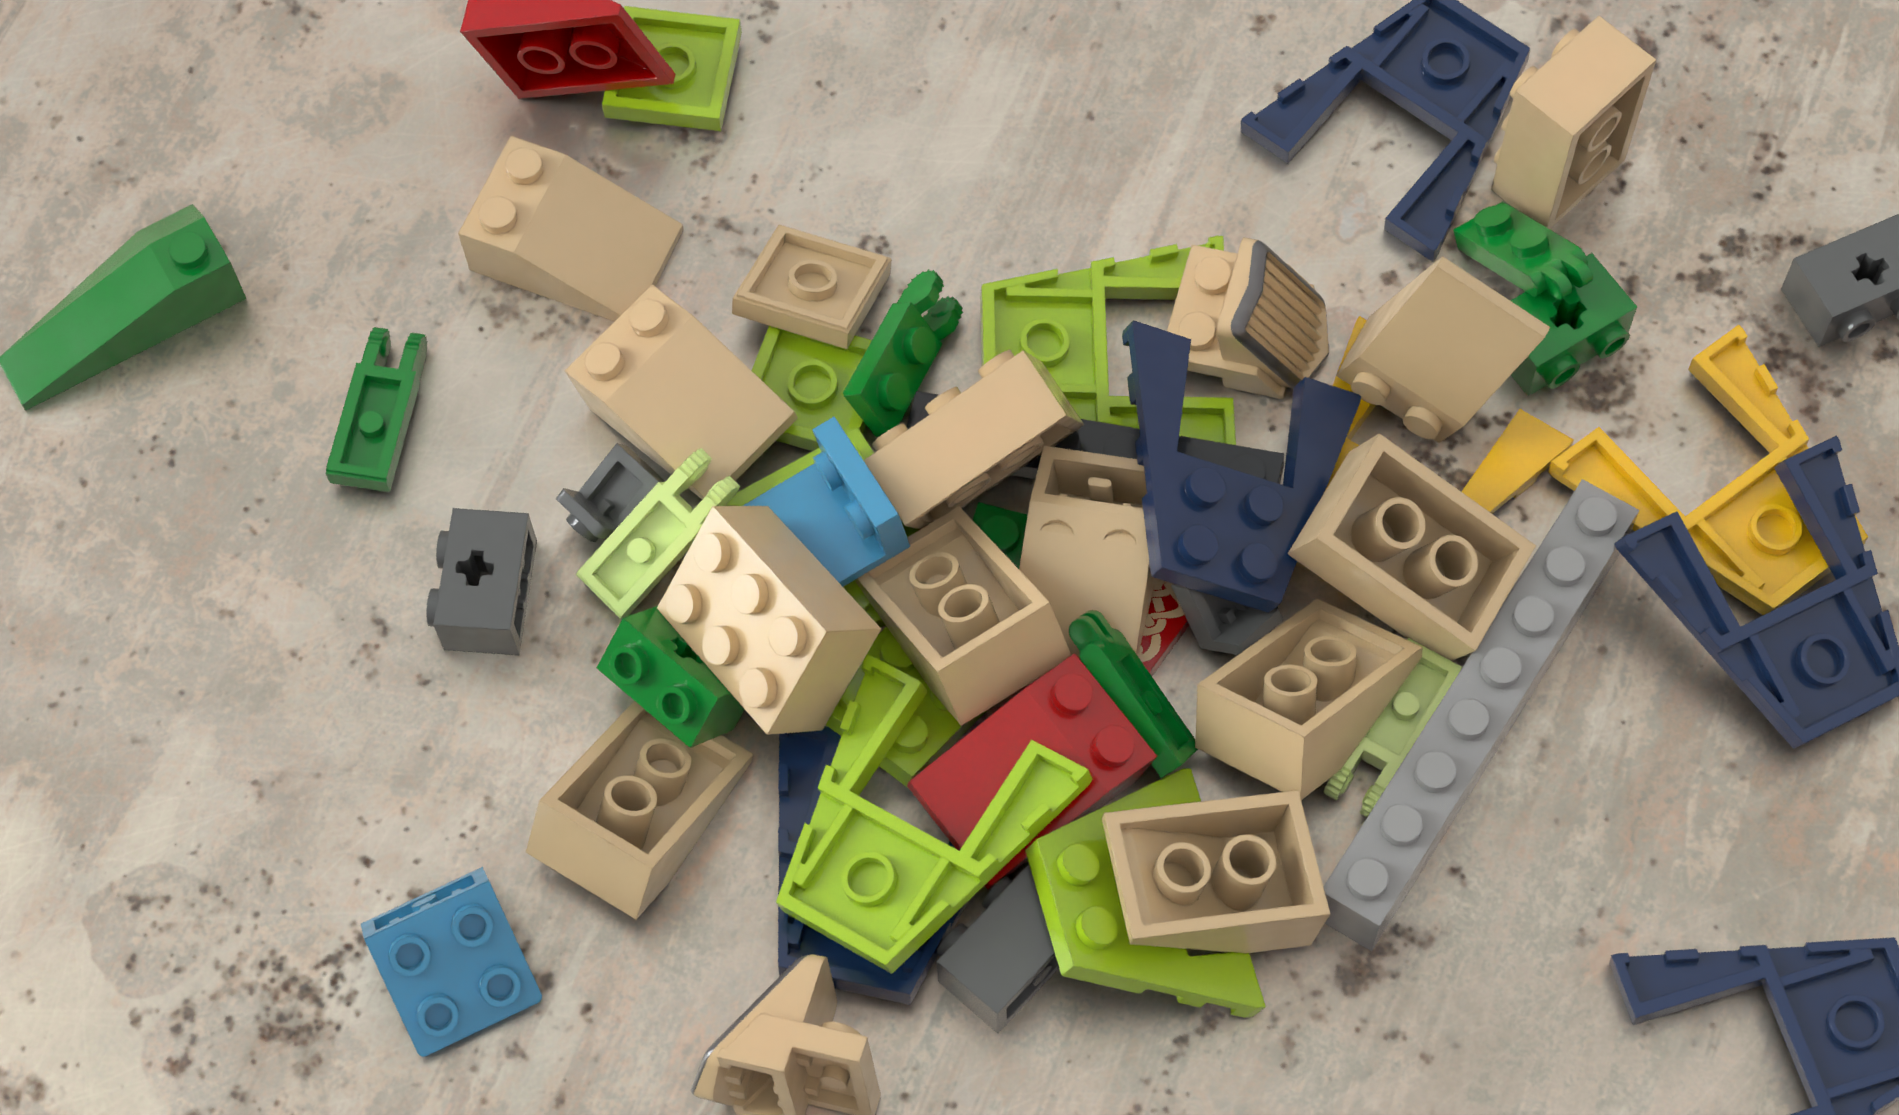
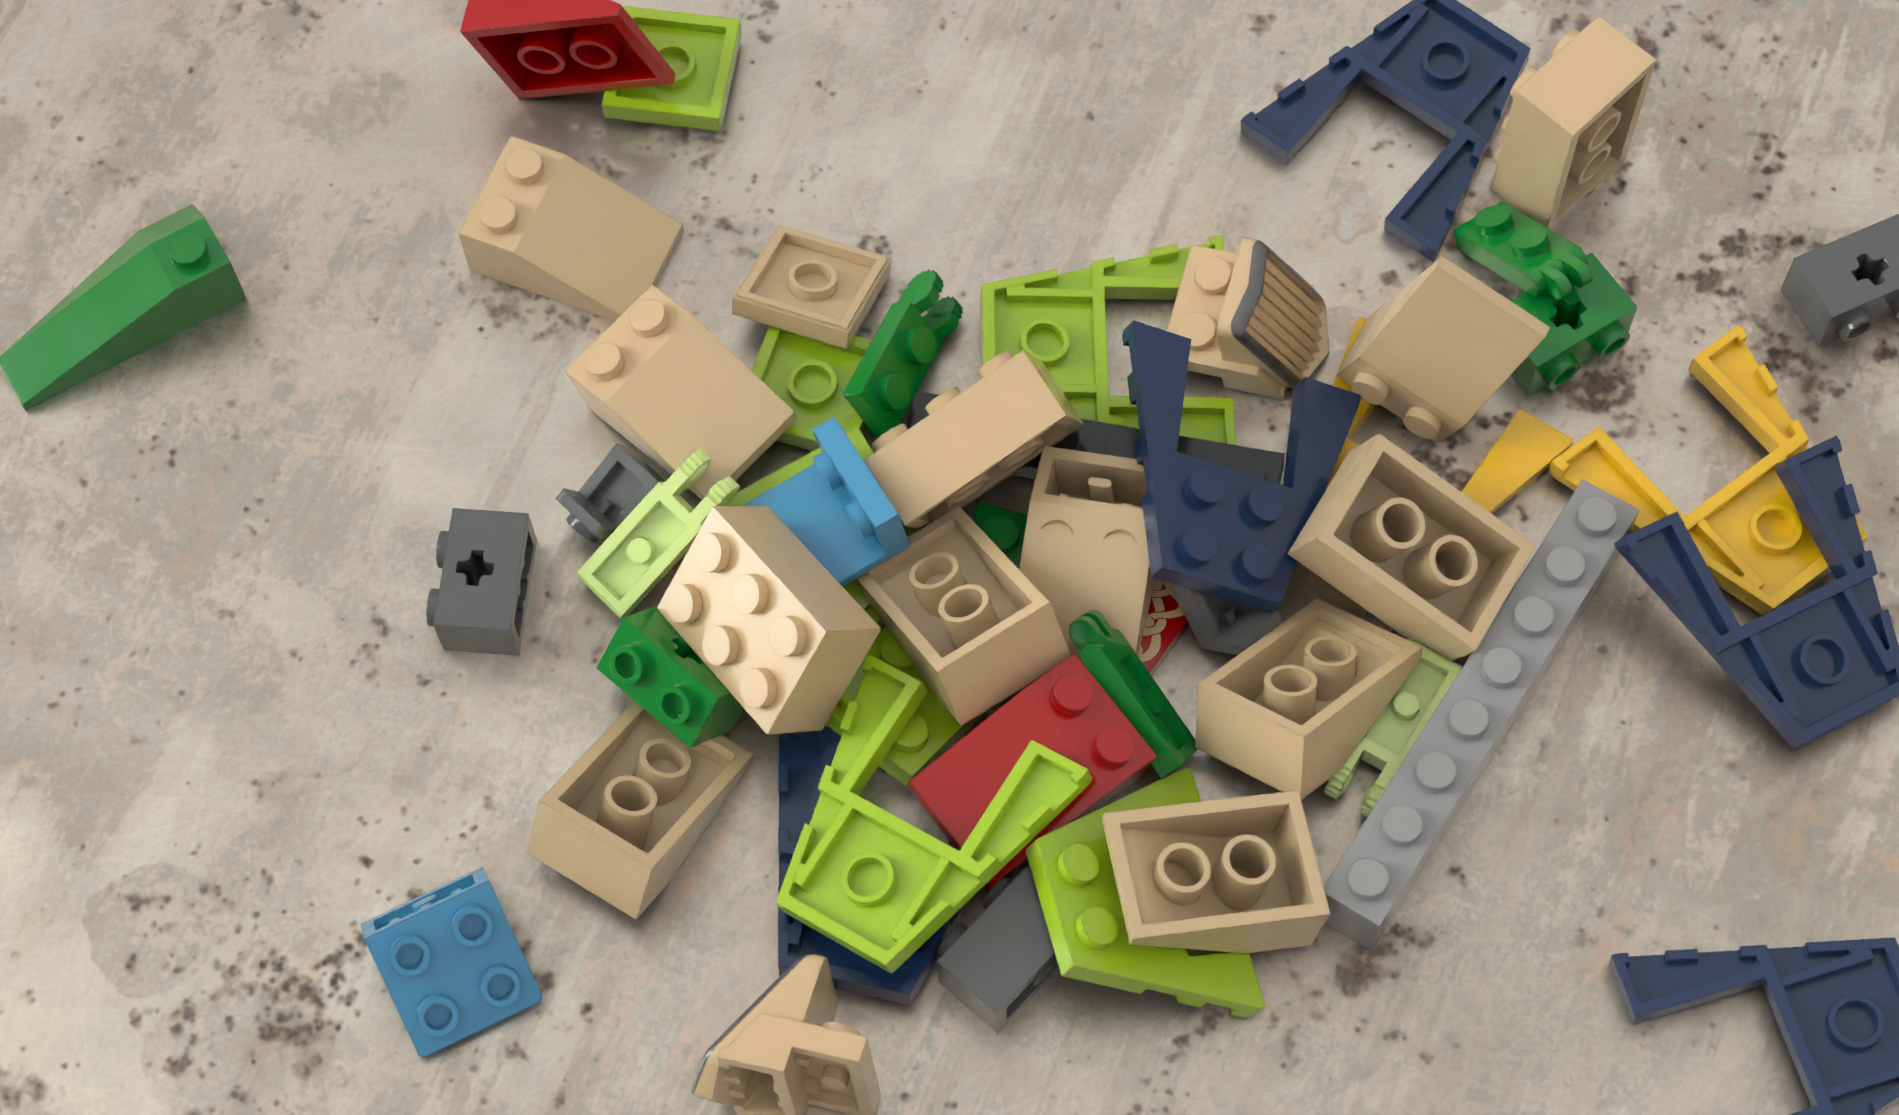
green hinge [325,327,428,492] -> none

